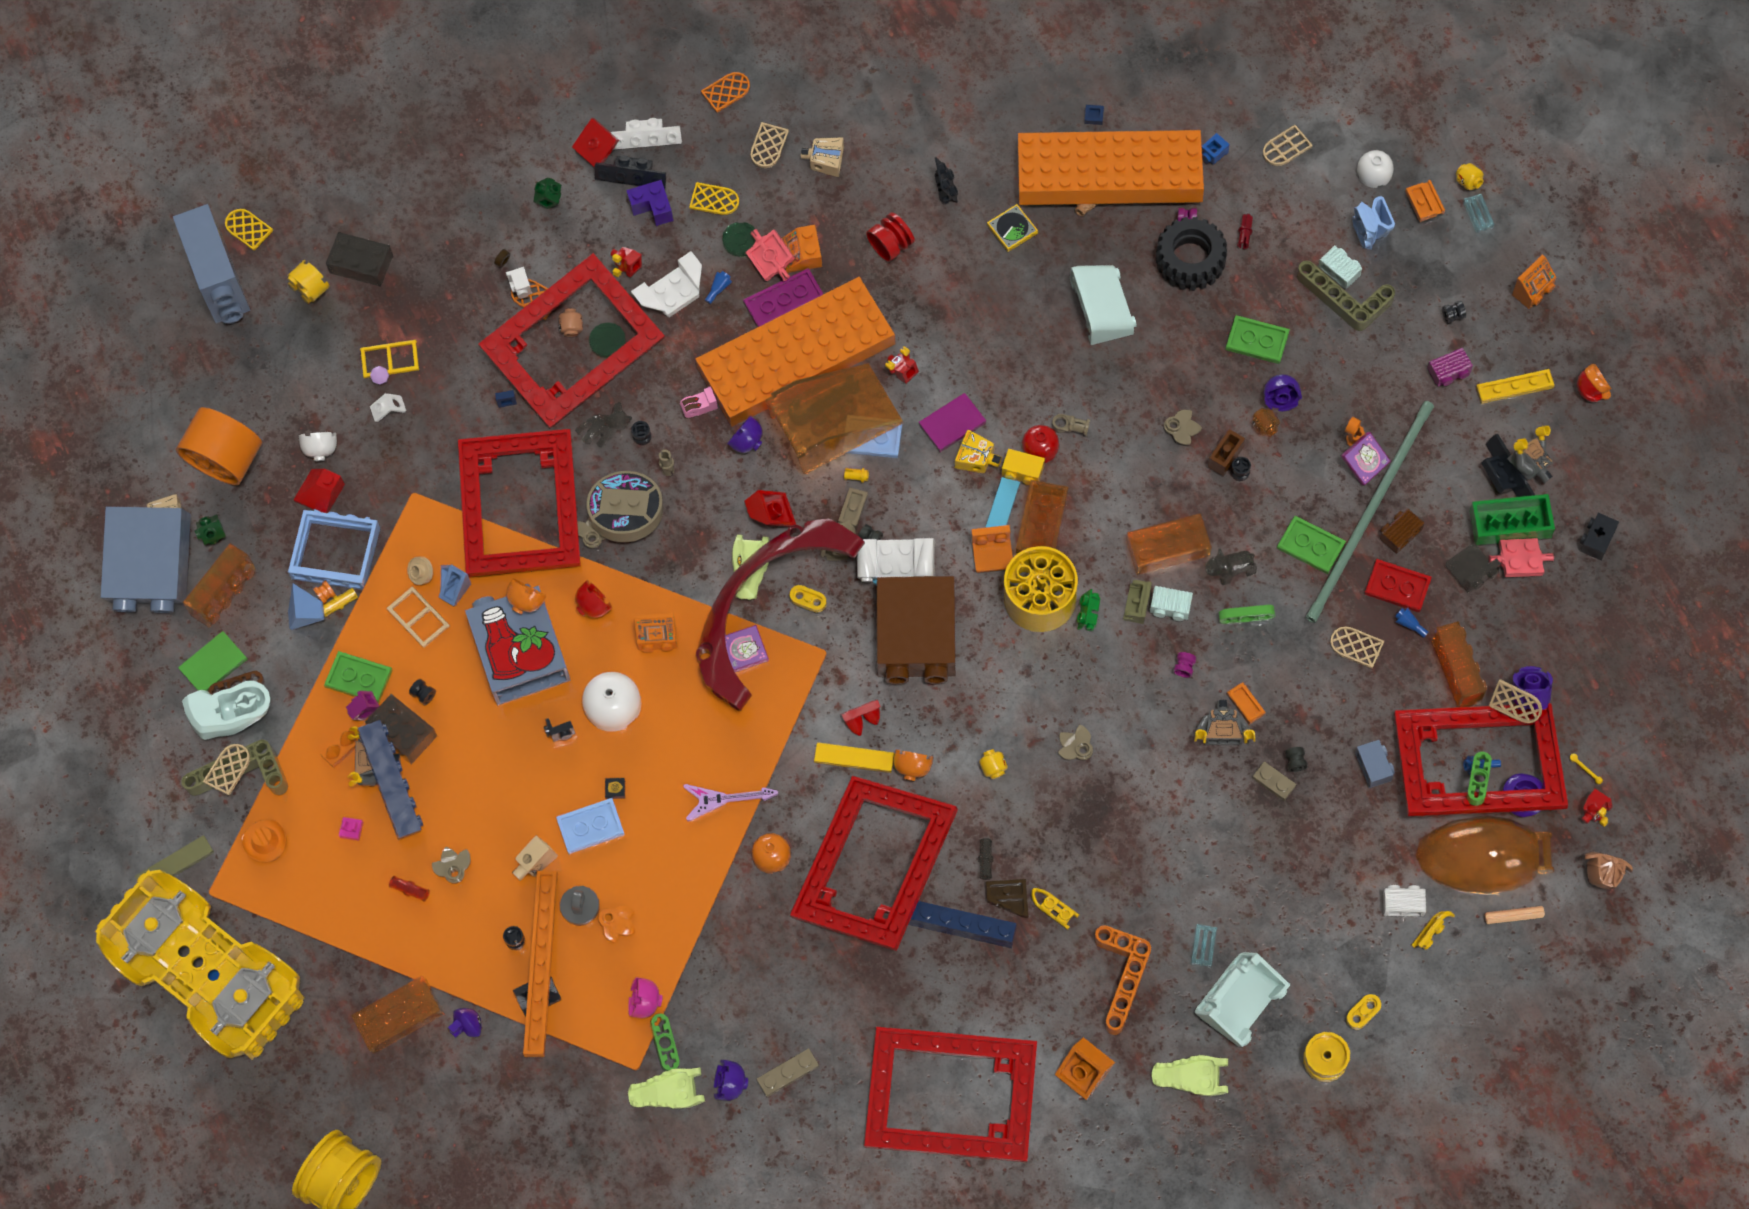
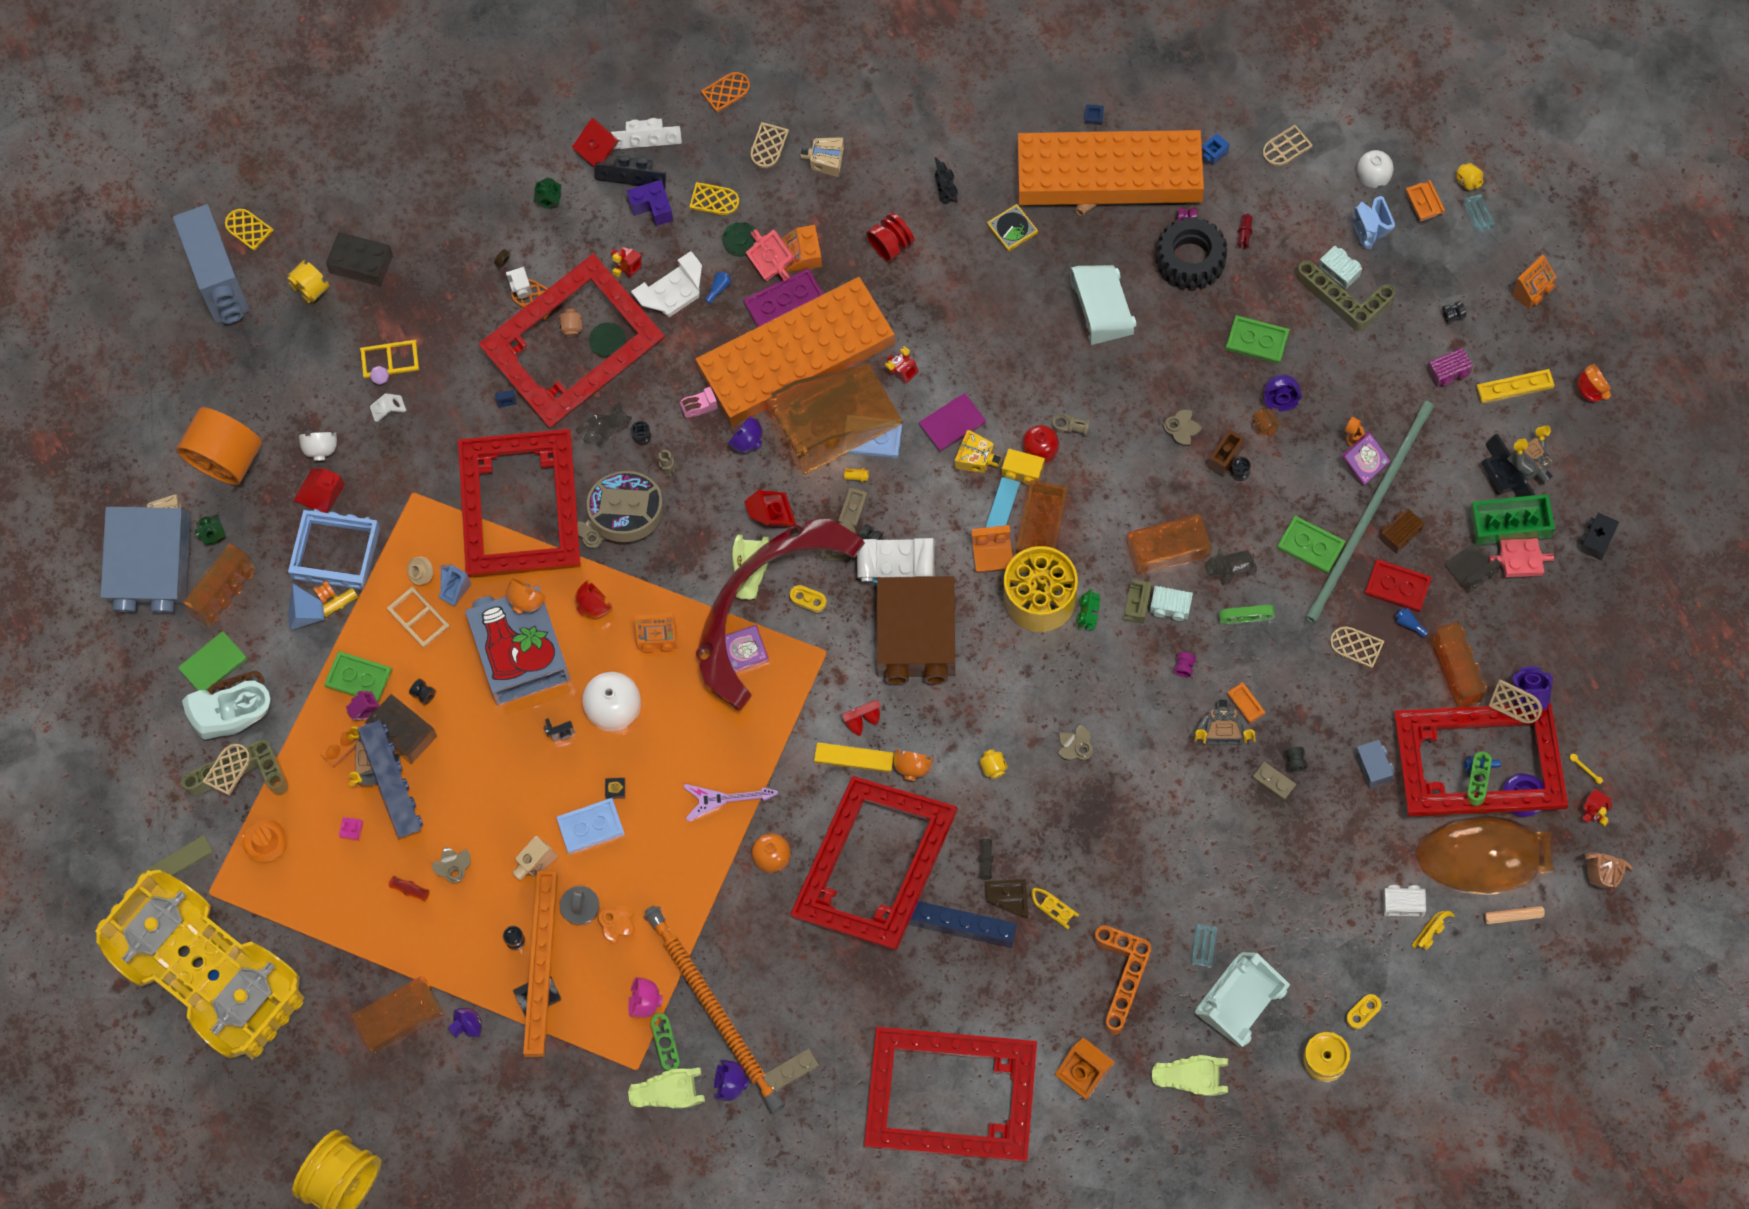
none -> orange hose [644,906,785,1114]

